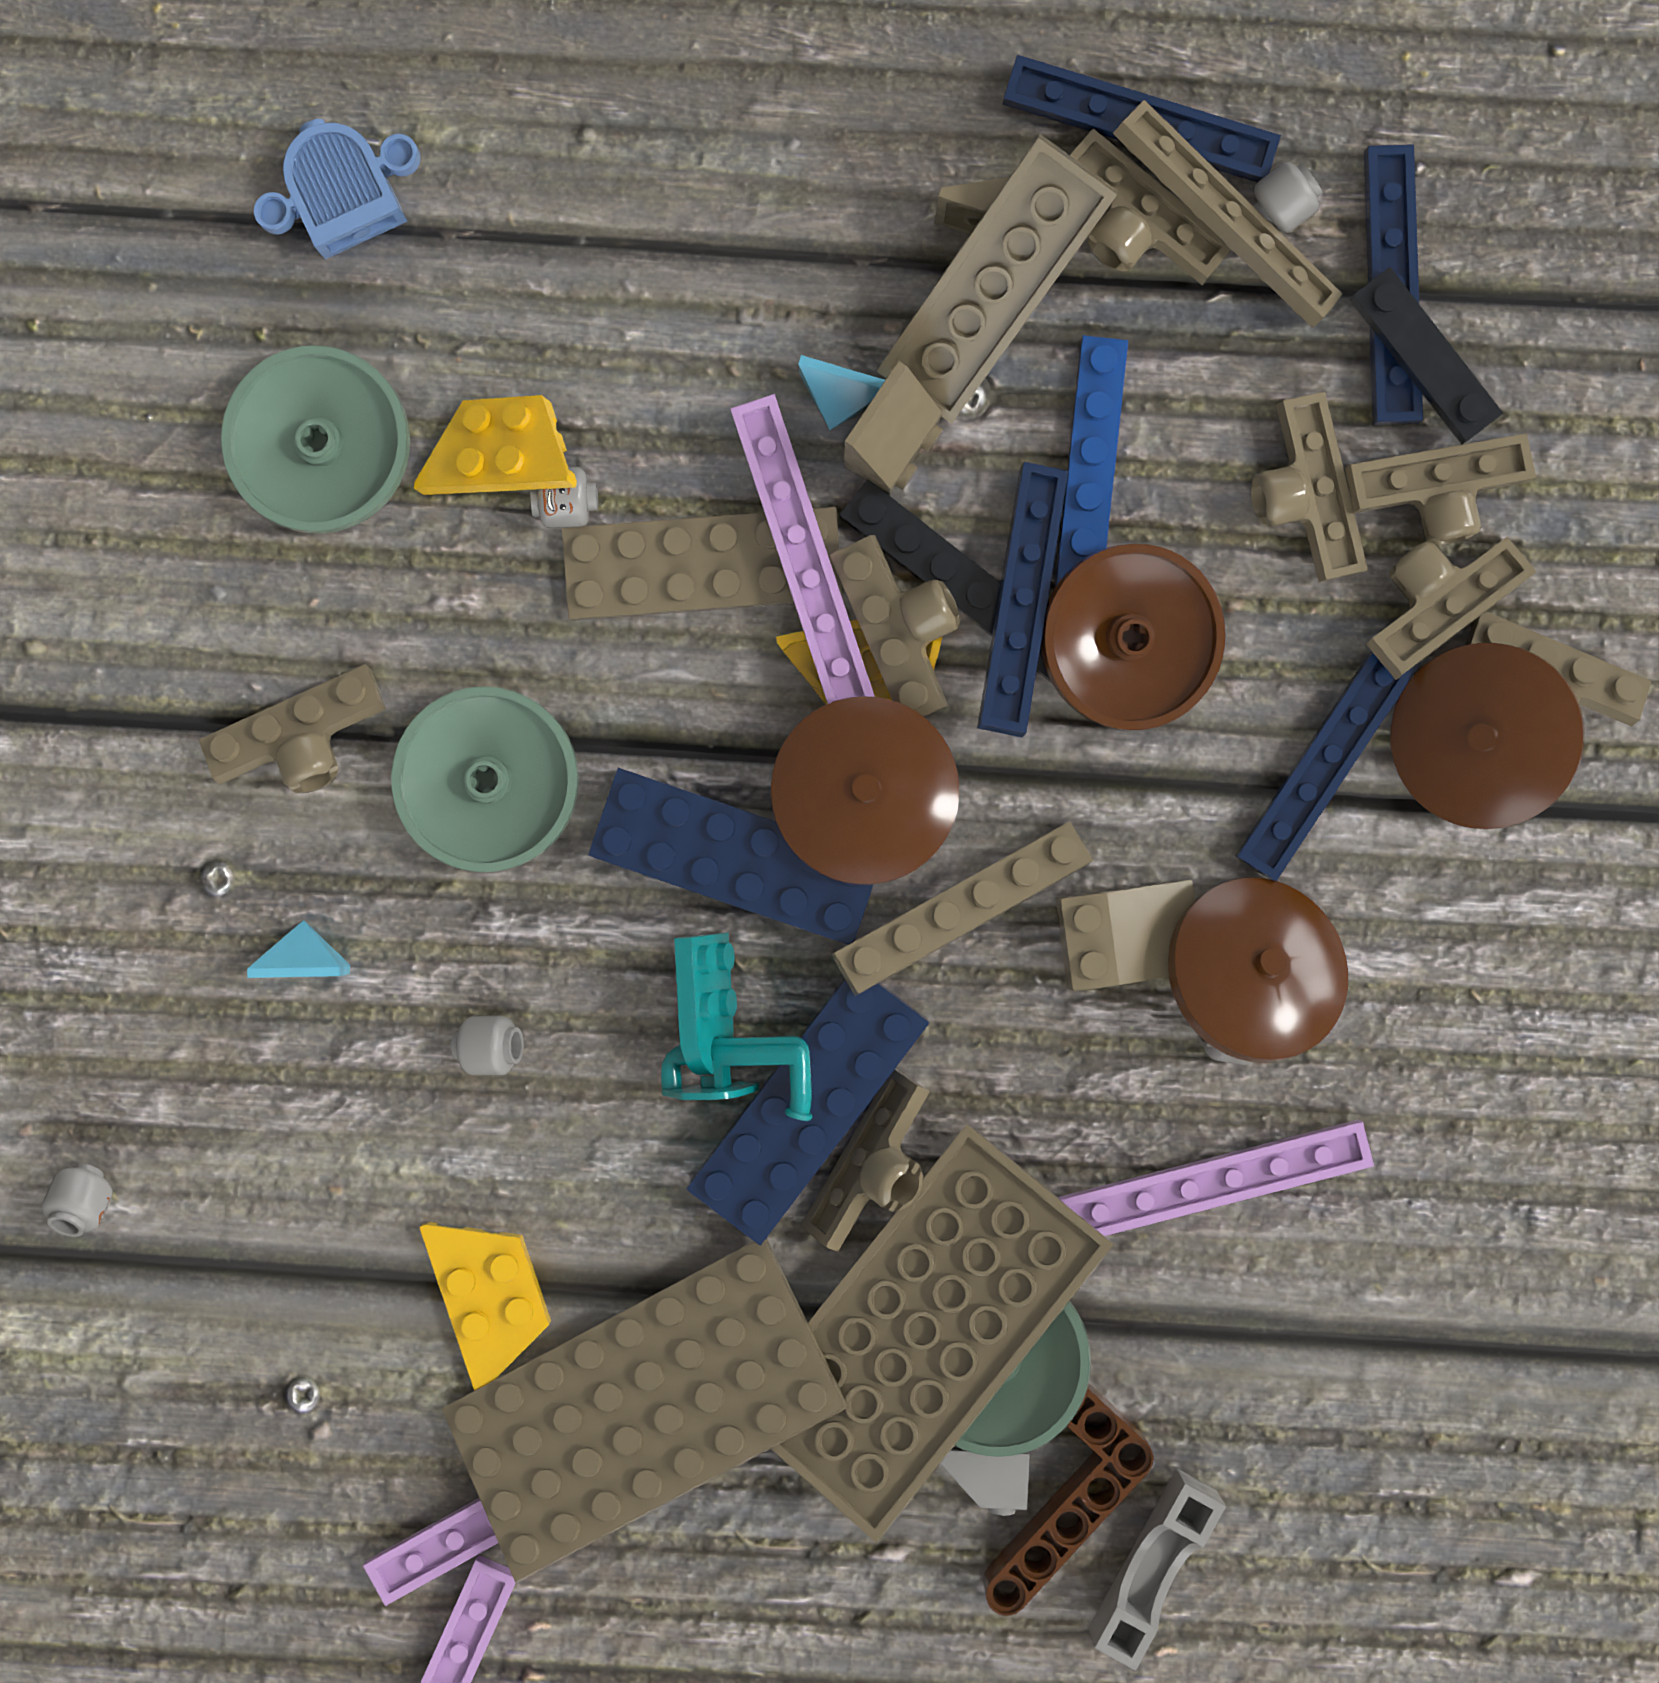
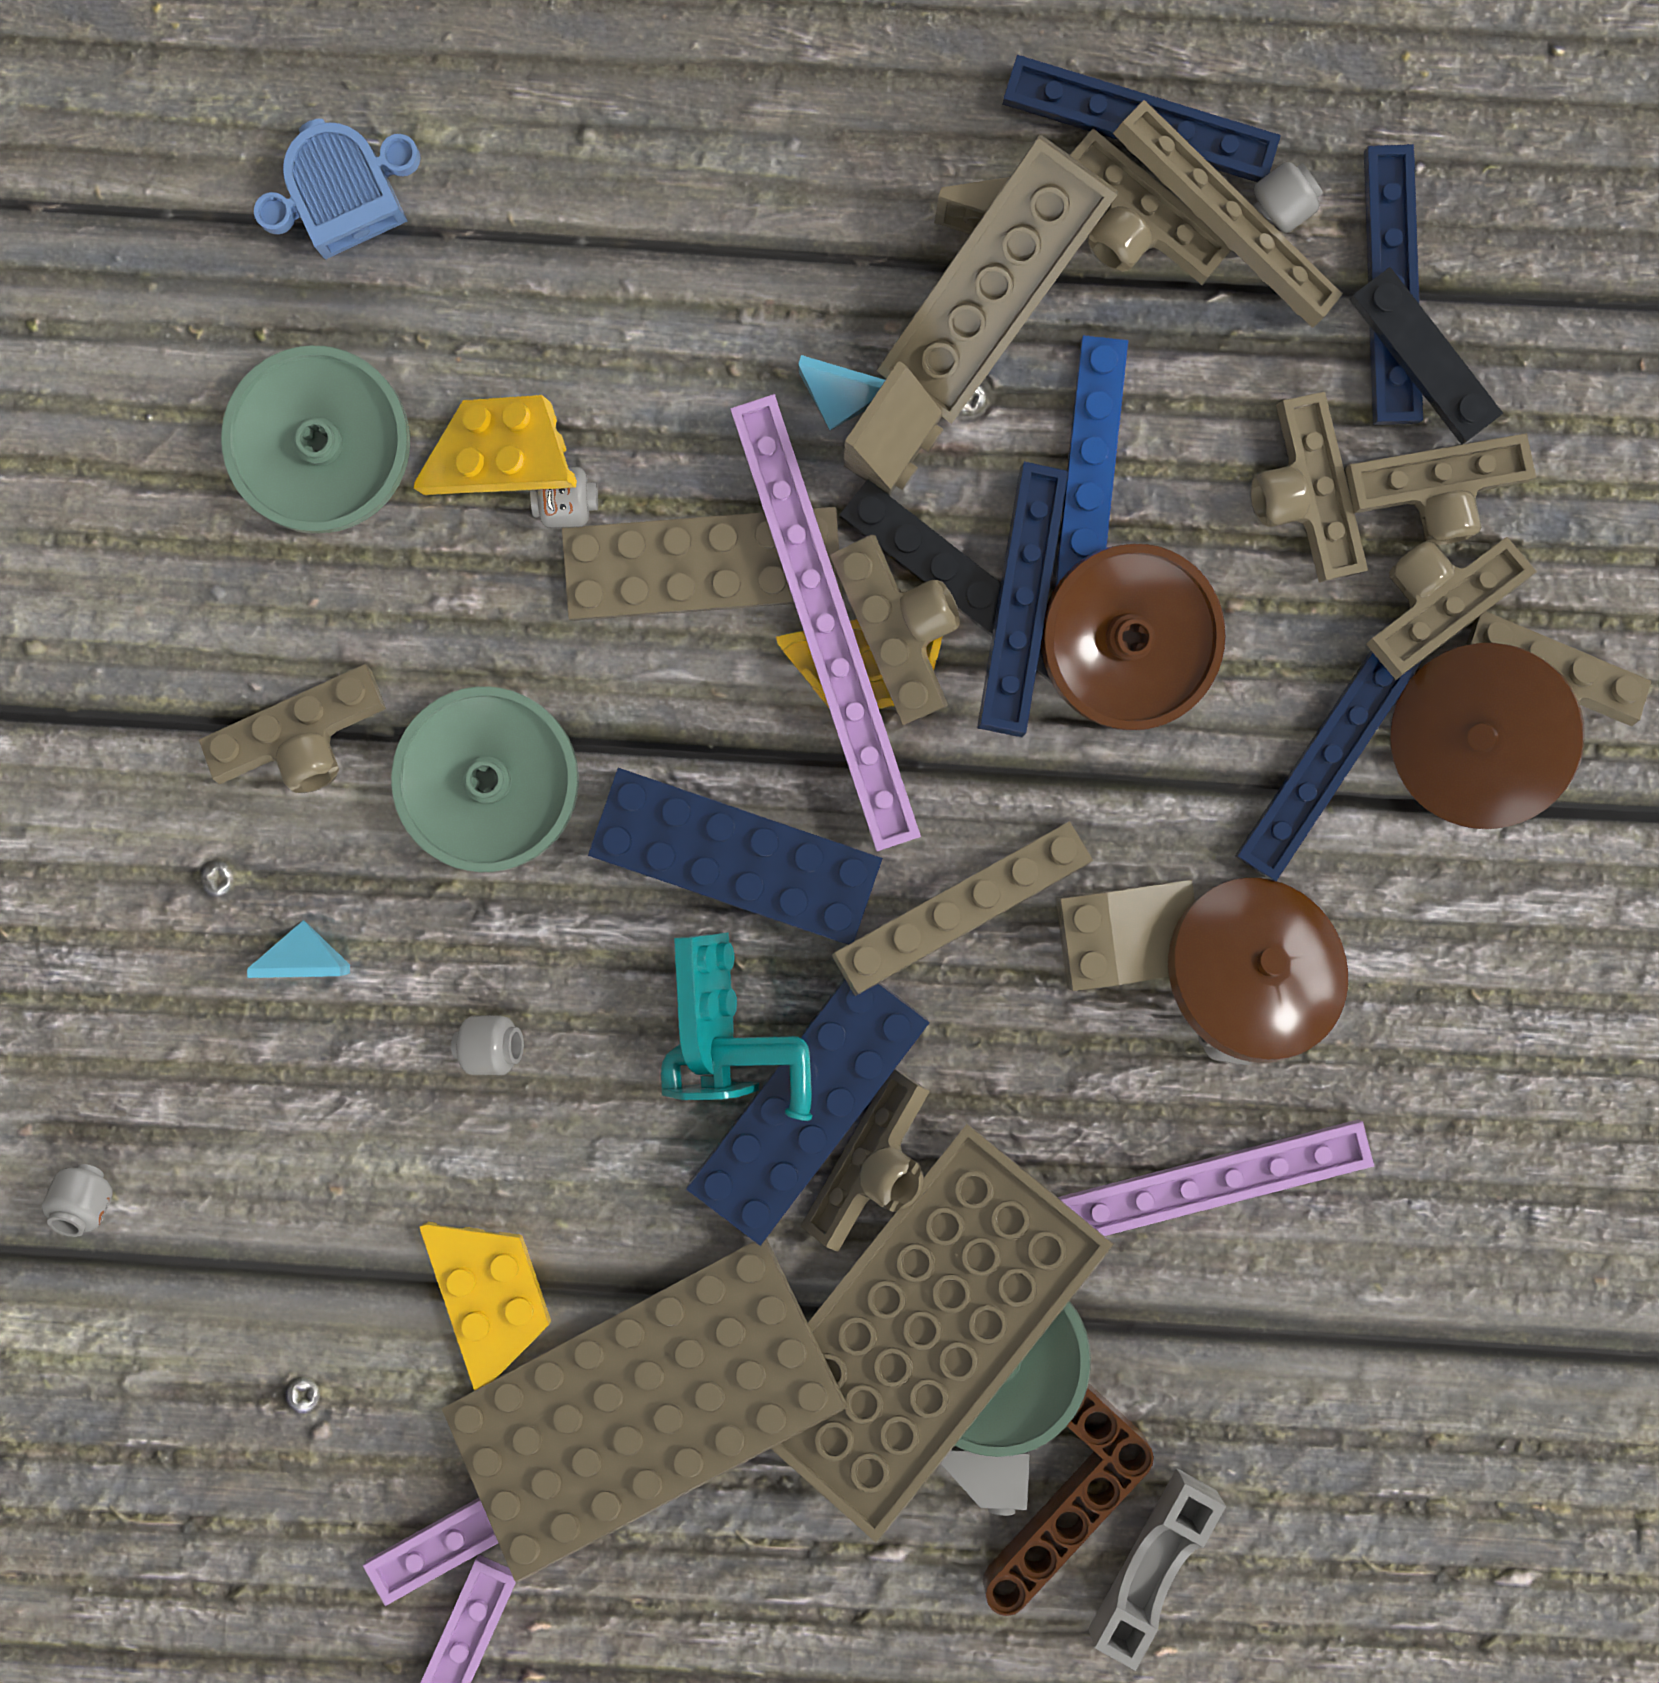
reddish brown dish [771,696,959,885] -> none

